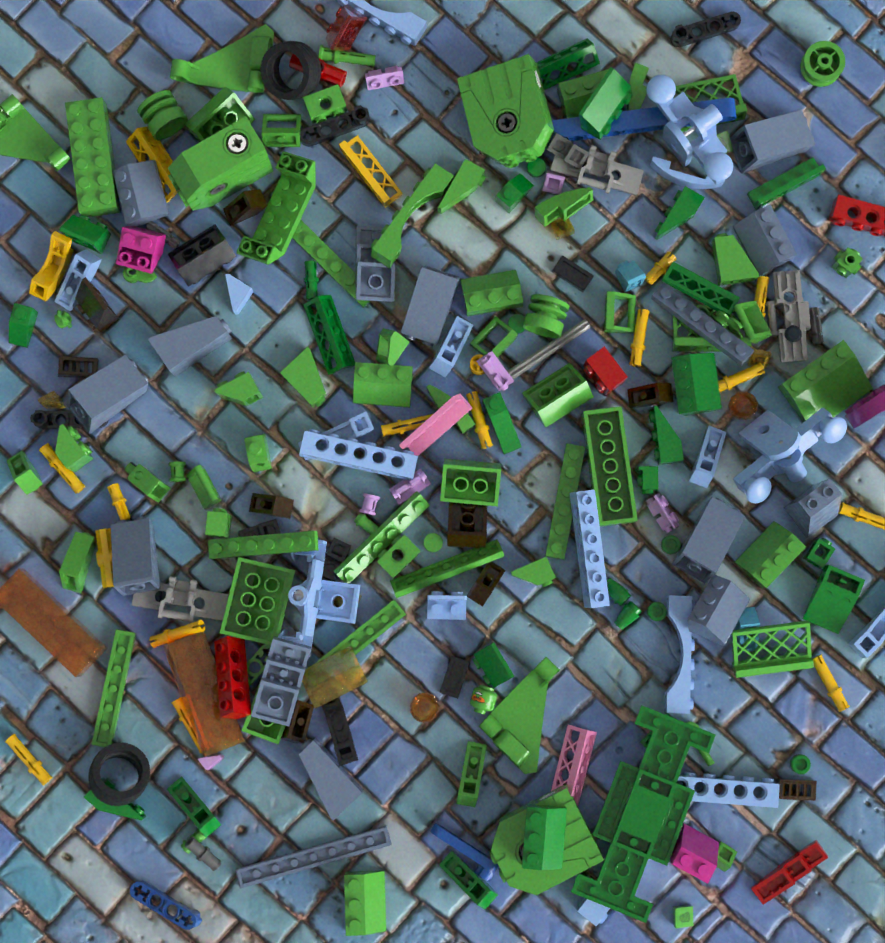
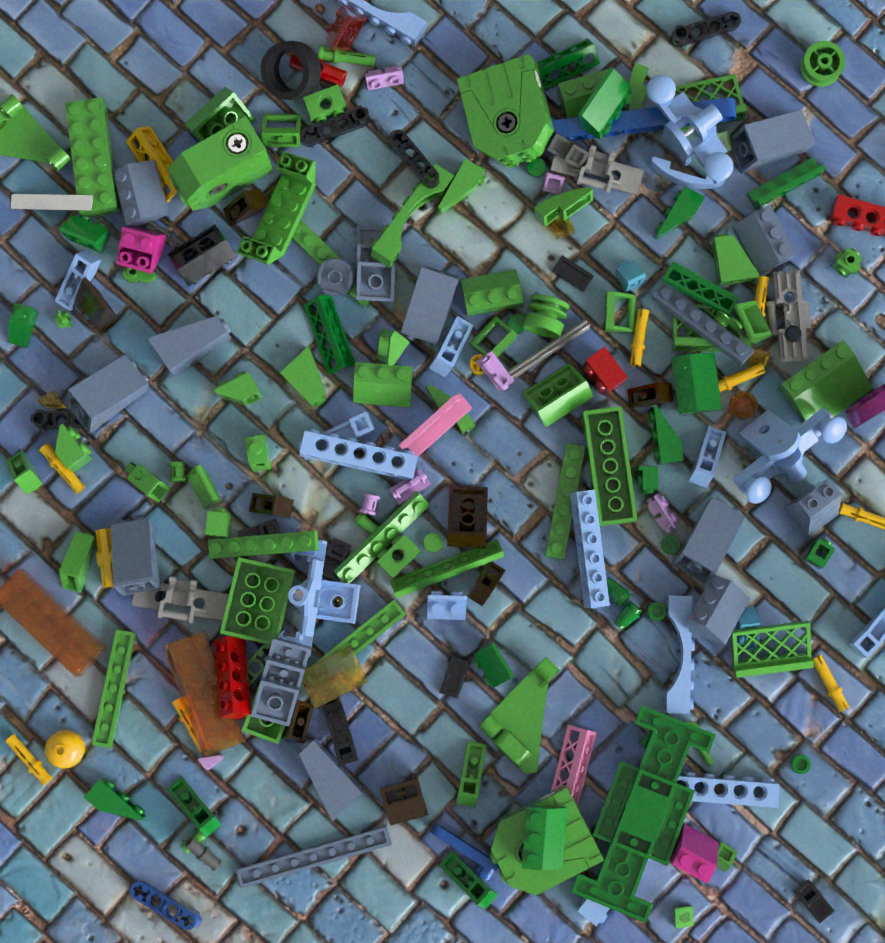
yellow arch [29,231,73,301] -> none
dark brown slope [58,356,98,378] -> none
black tyre [88,742,150,806] -> none
yellow axle [107,483,130,520] -> none
bright green wheel [137,90,188,140] -> none
yellow pin [149,619,205,648] -> none
bright green panel [170,24,274,93] -> none
light blue slope [225,274,253,315] -> none
green pin [304,260,319,300] -> none
yellow fence [339,135,403,208] -> none
bright green slope [344,870,386,936] -> none
yellow pin [381,414,433,437] -> none
clear orange hair [410,692,439,723] -> none
bright green slope [440,458,501,507] -> none
yellow pin [466,391,493,449] -> none
bright green head [470,684,497,715] -> none
green slope [482,392,522,455] -> none
green slope [495,173,534,213] -> none
bright green slope [510,556,556,587] -> none
yellow axle [645,251,676,285] -> none
bright green slope [734,521,806,589] -> none
red slope [751,840,828,905] -> none
dark brown slope [777,778,817,801] -> none
green slope [802,565,865,634] -> none
dark grey axle [809,307,824,345] -> none
none -> white sticker [11,194,93,210]
none -> yellow cylinder [45,729,86,769]
none -> sand blue tile [317,258,355,296]
none -> dark brown slope [380,777,428,825]
none -> black beam [389,129,440,189]
none -> black slope [794,879,835,924]

